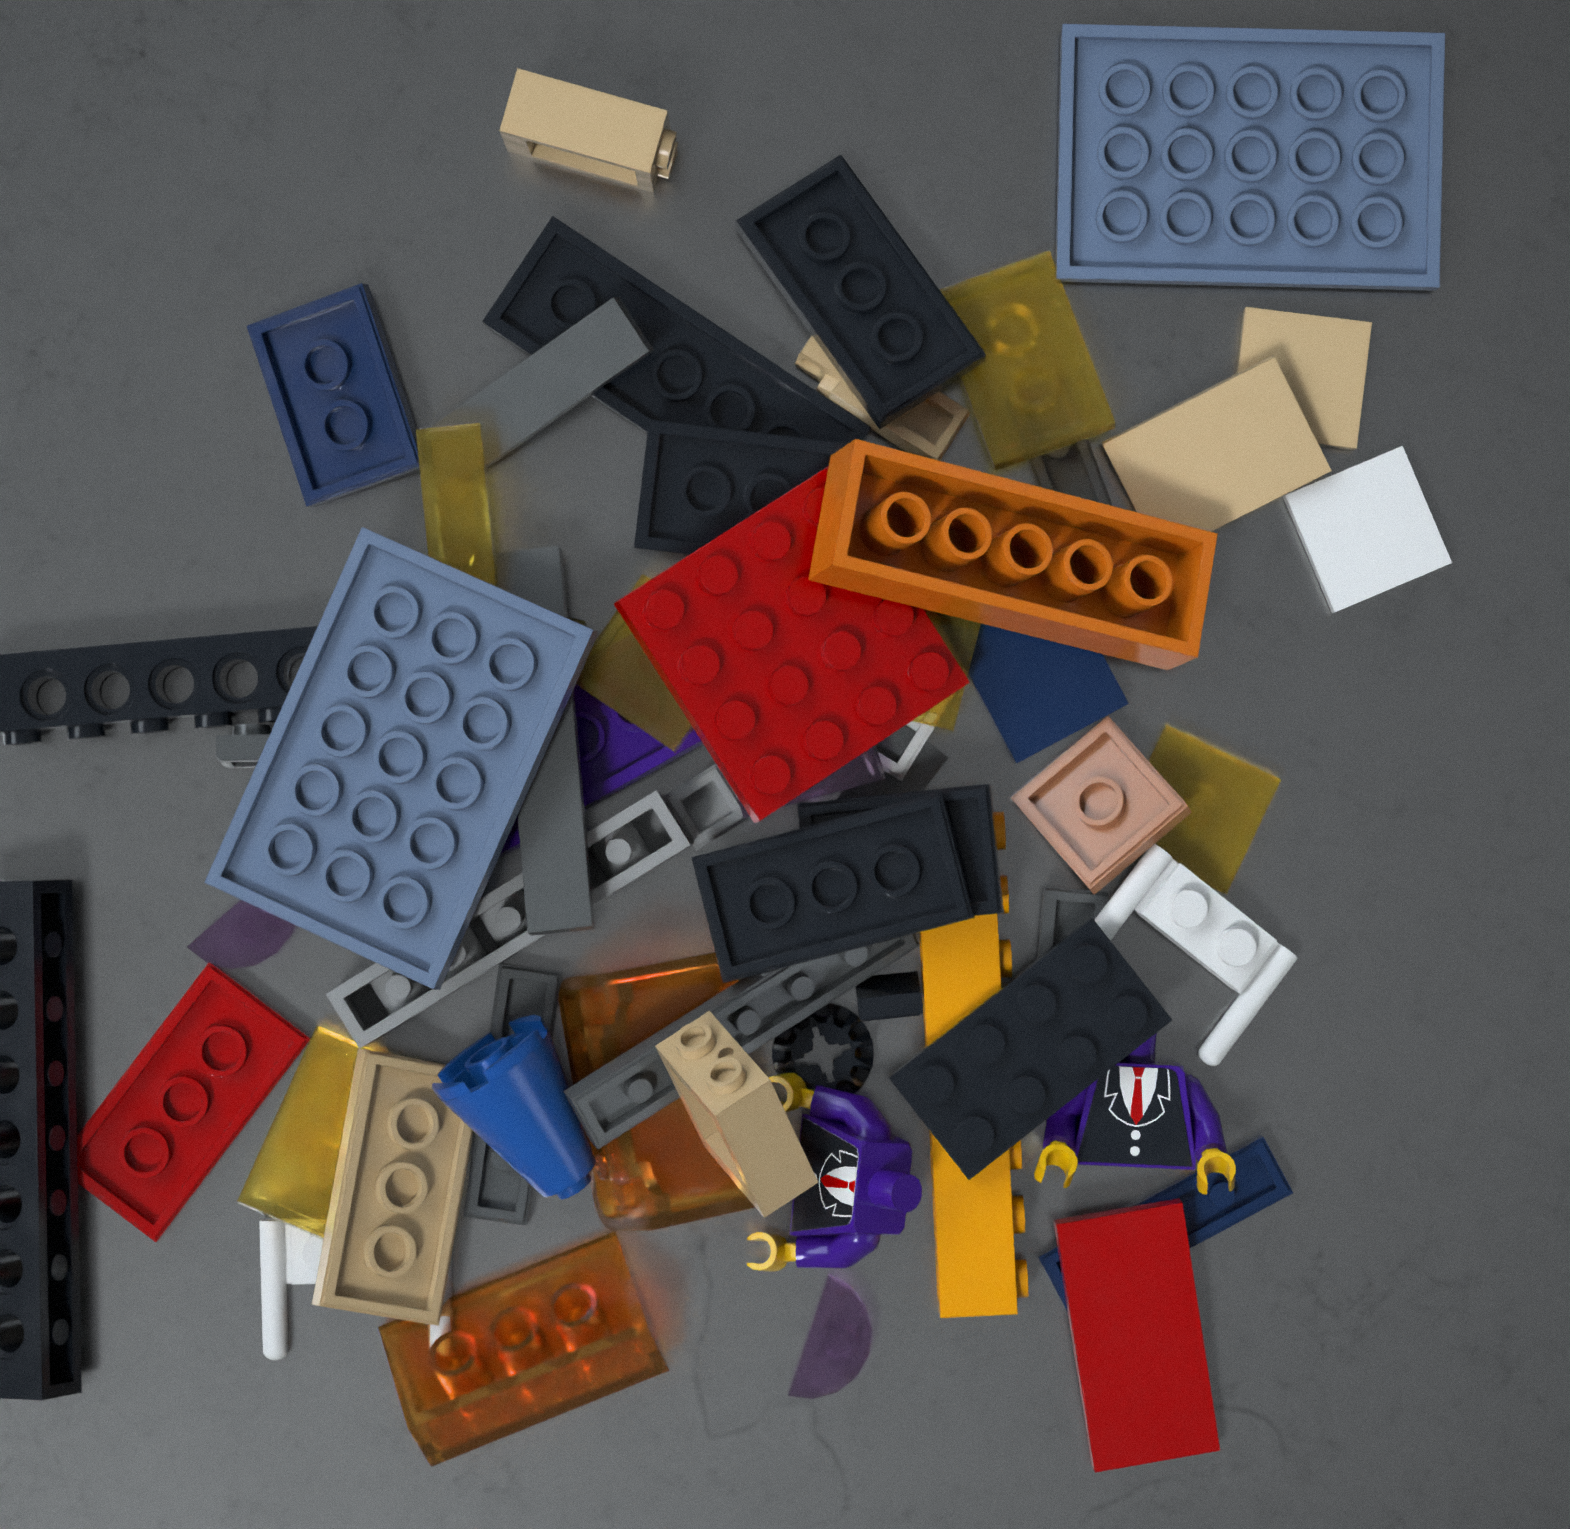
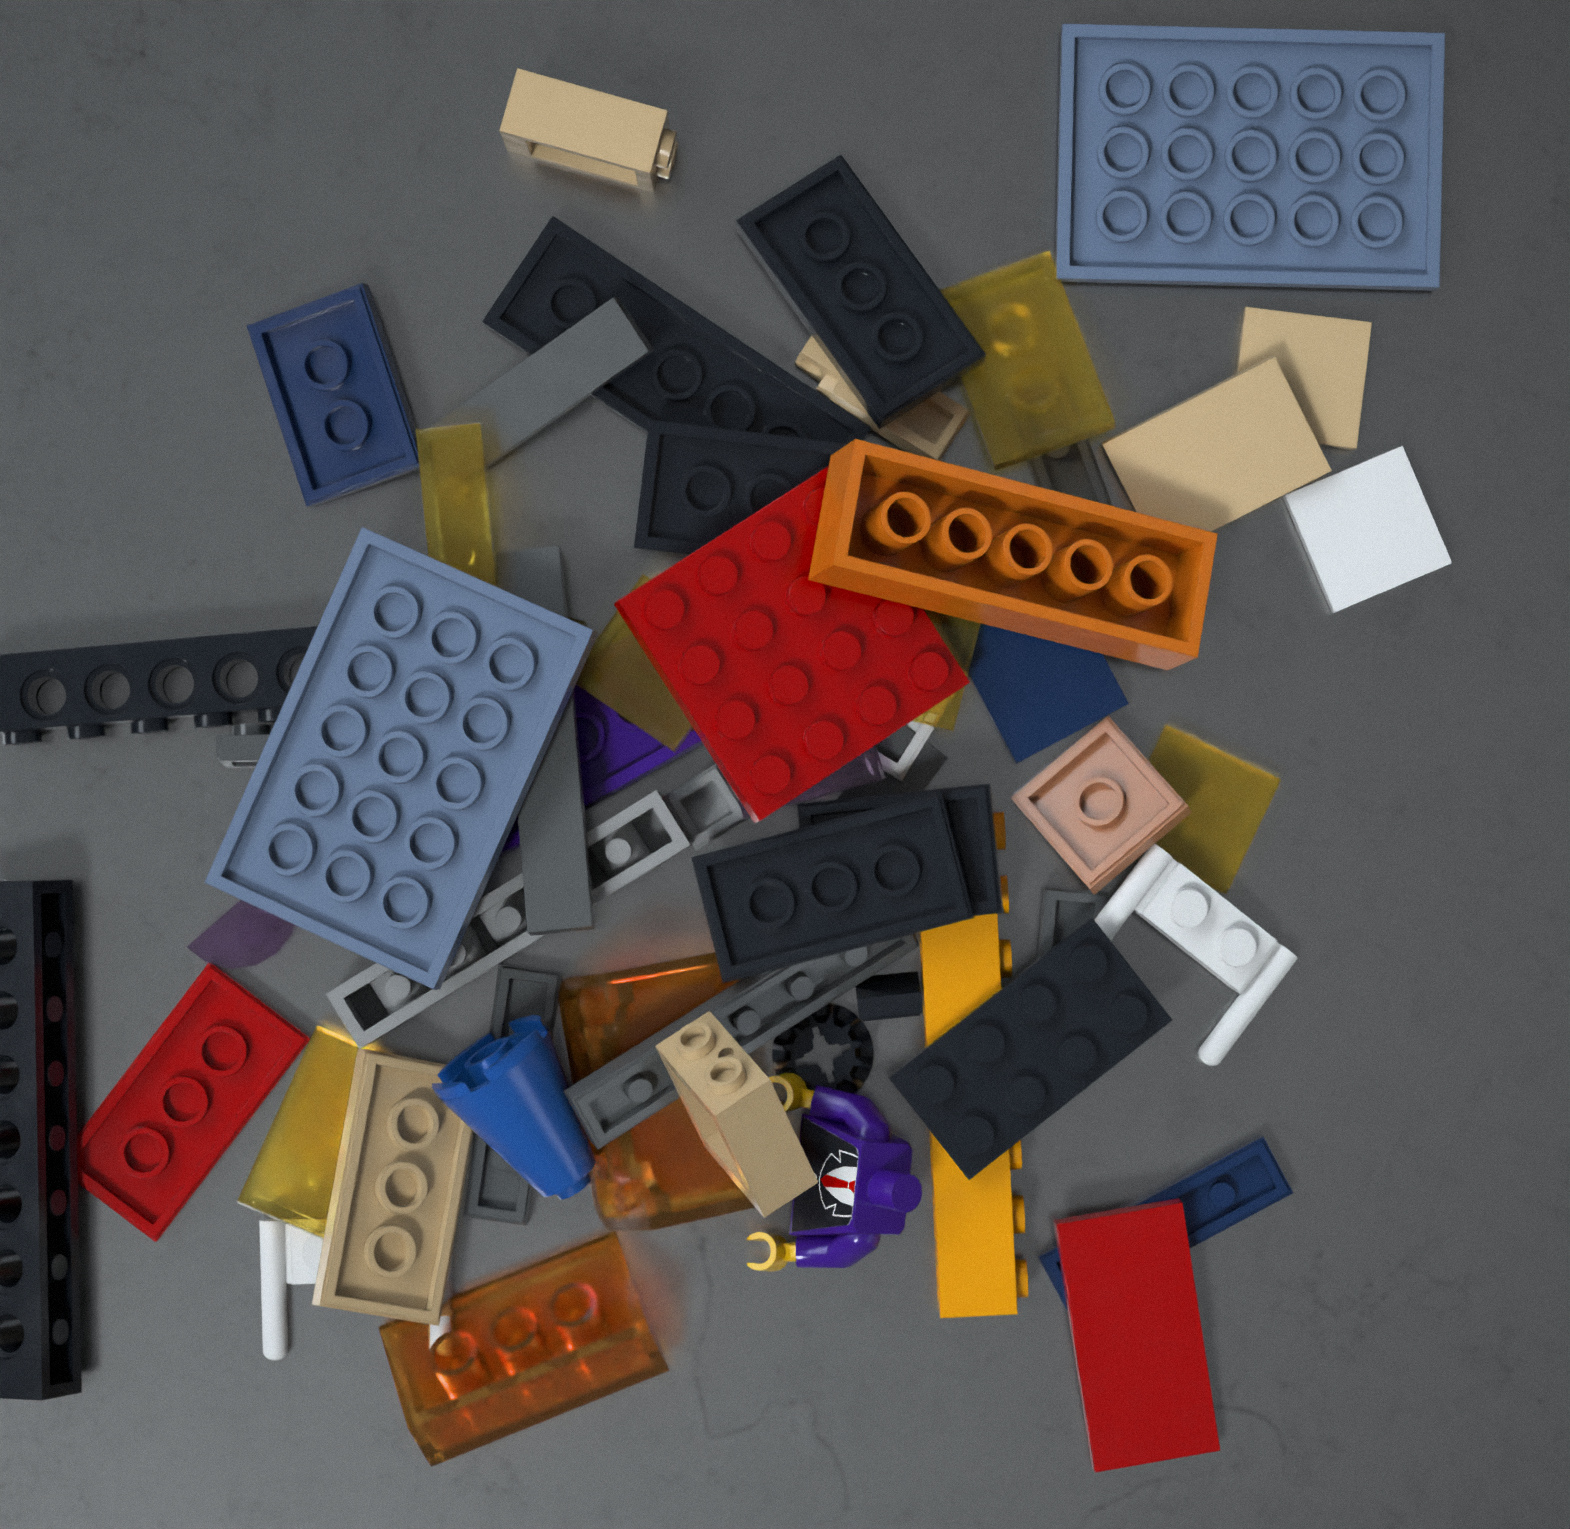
clear purple plate [788,1272,872,1399] -> none
torso [1034,1033,1236,1195] -> none

